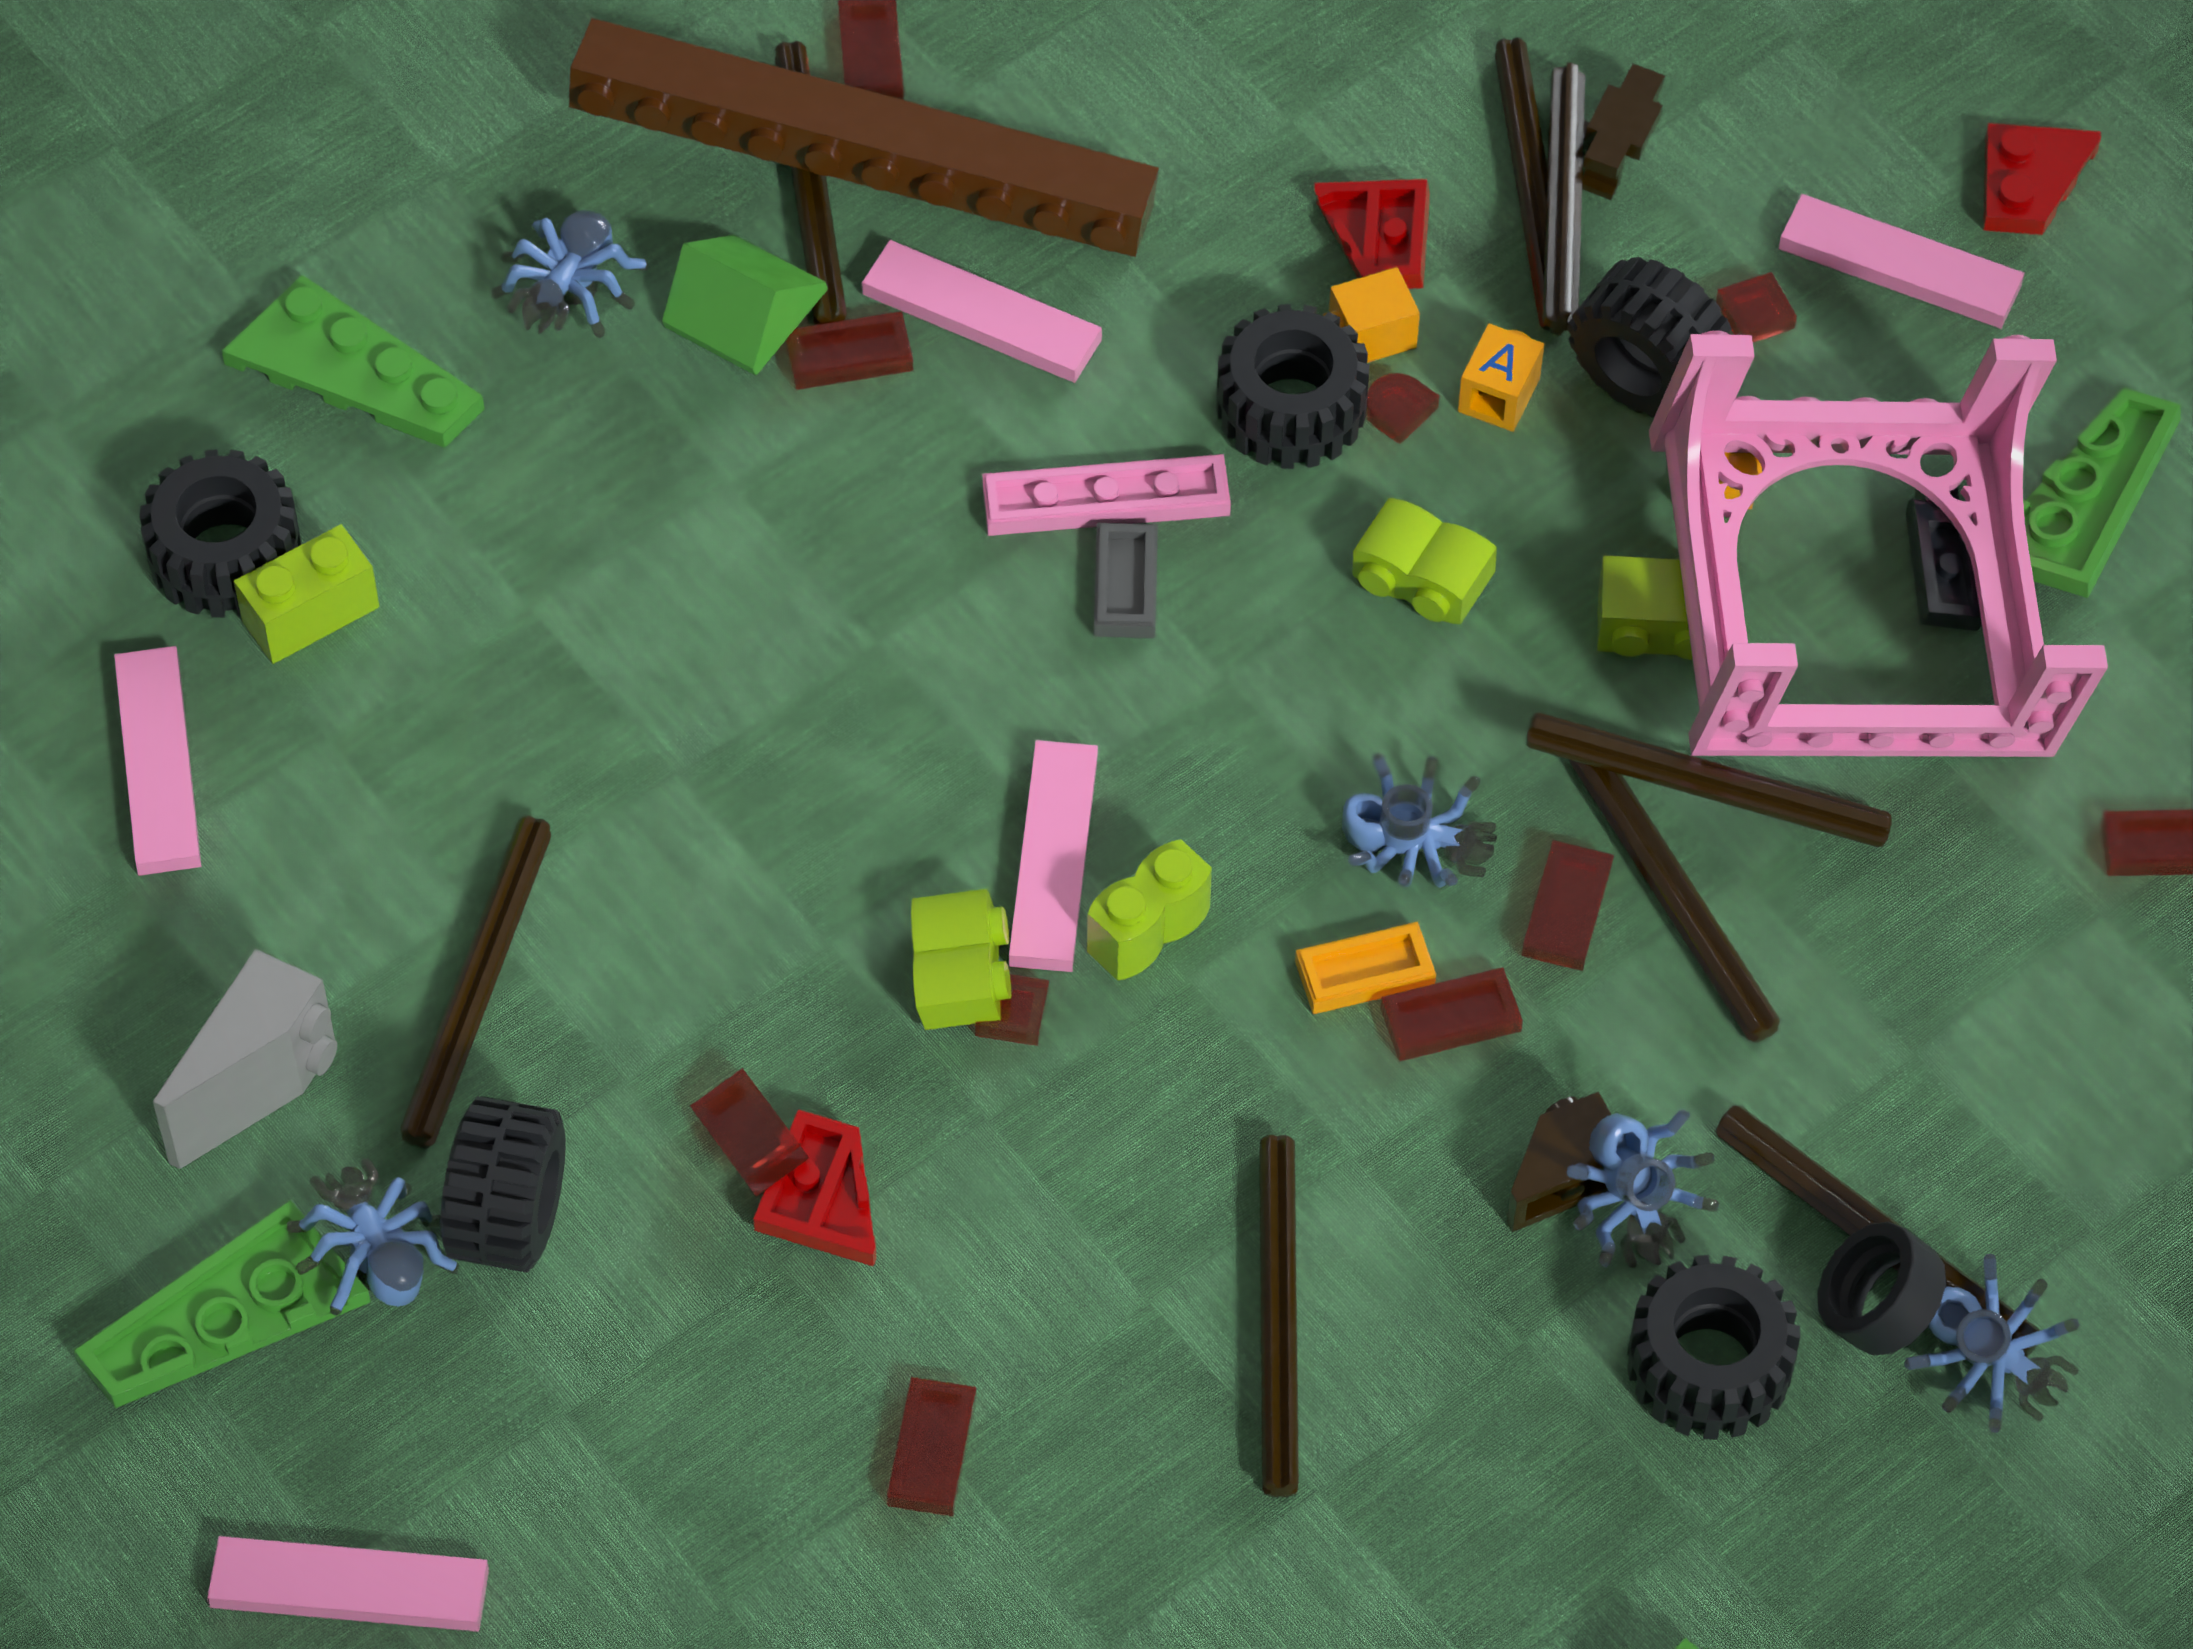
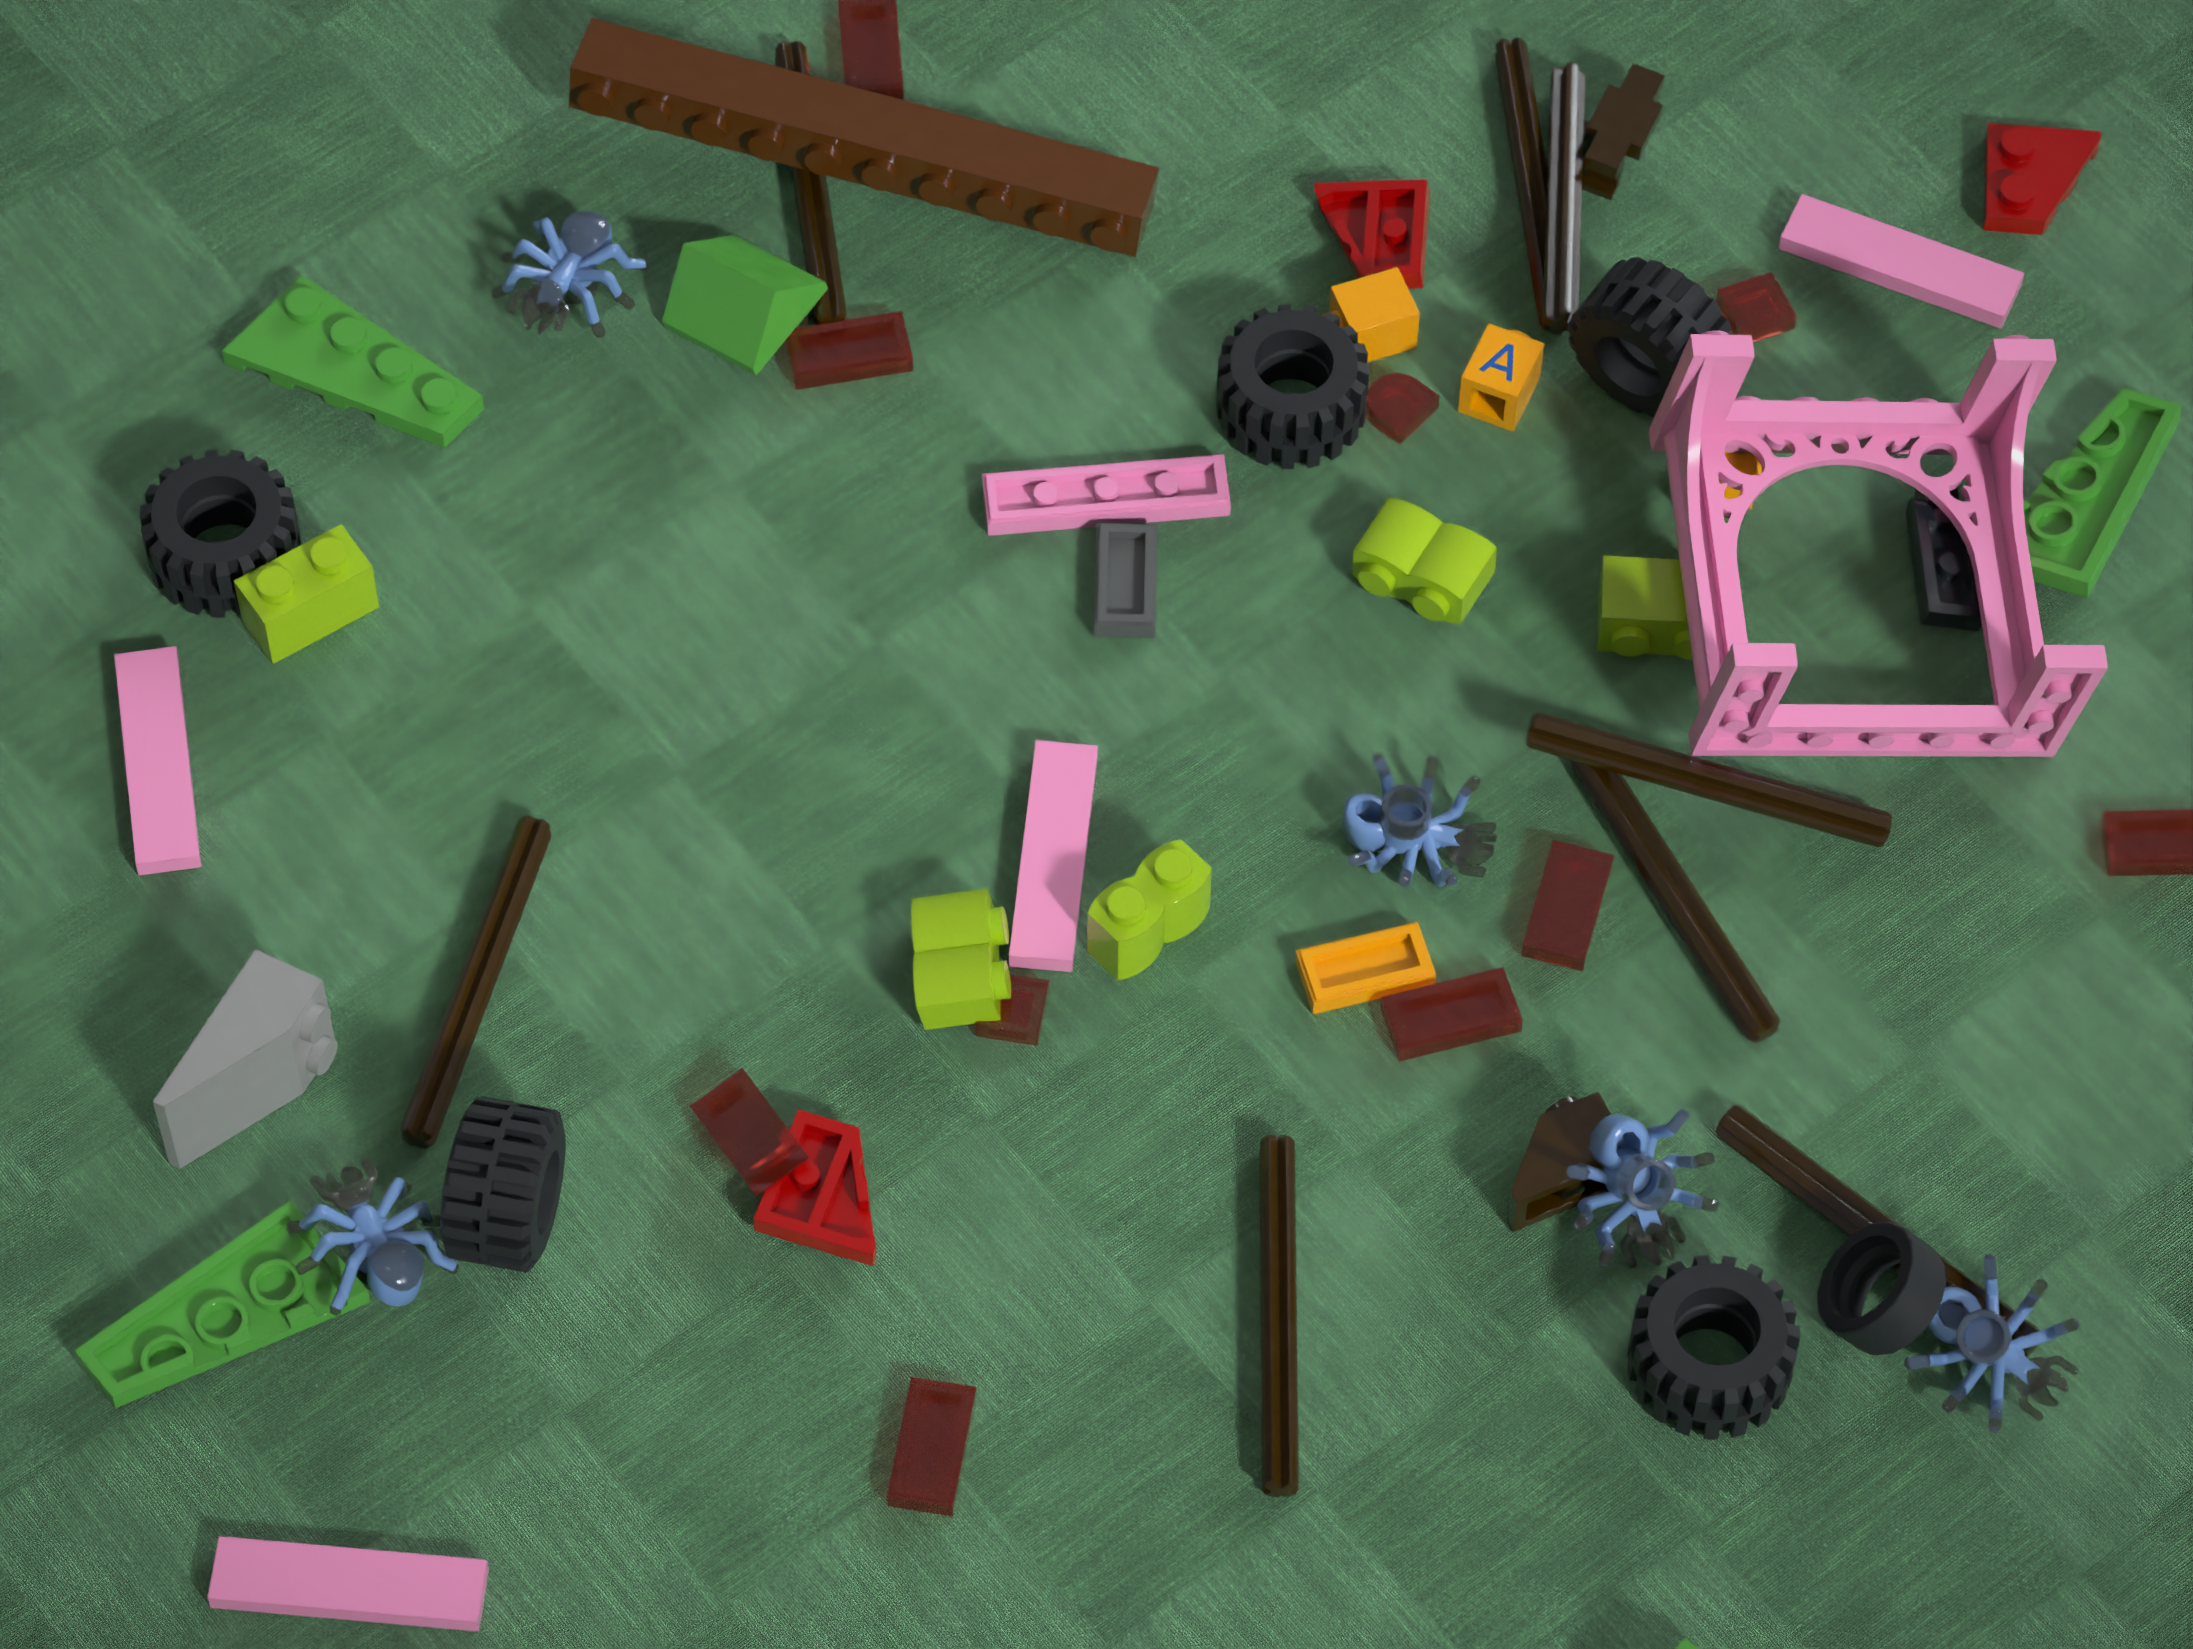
bright pink tile [862,240,1102,383] -> none

